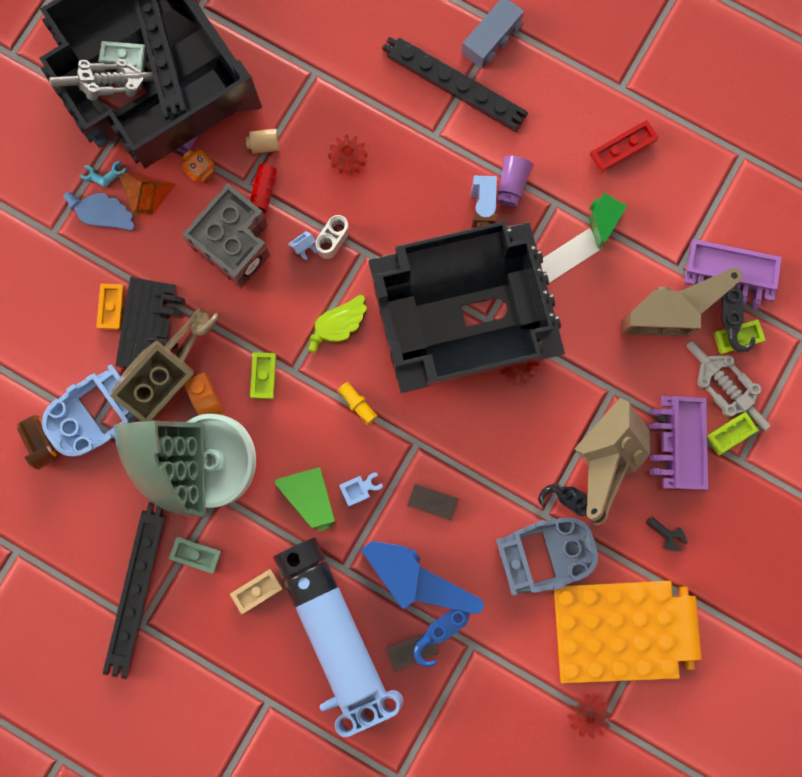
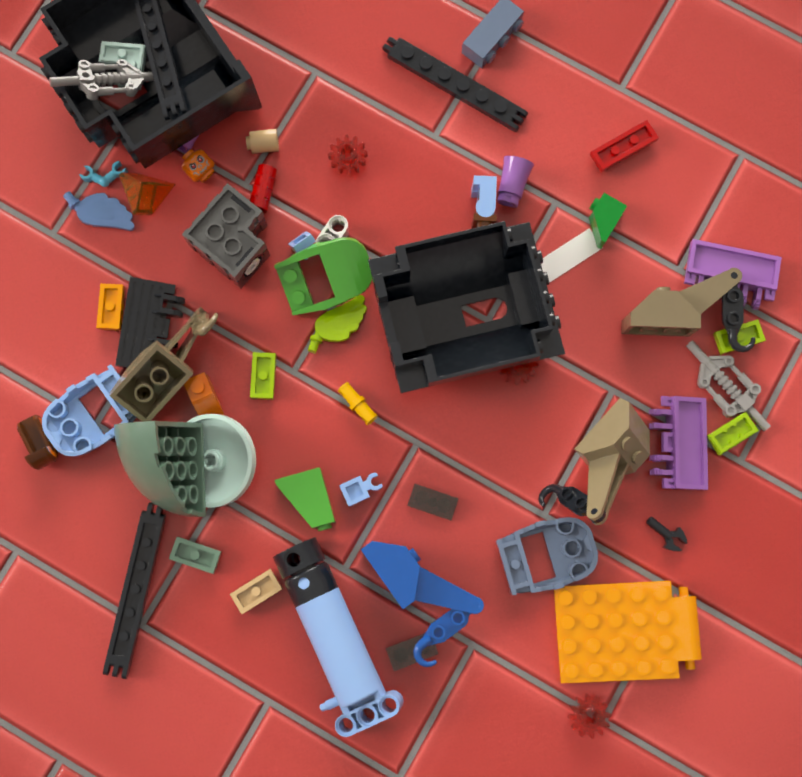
none -> bright green slope [274,237,373,315]

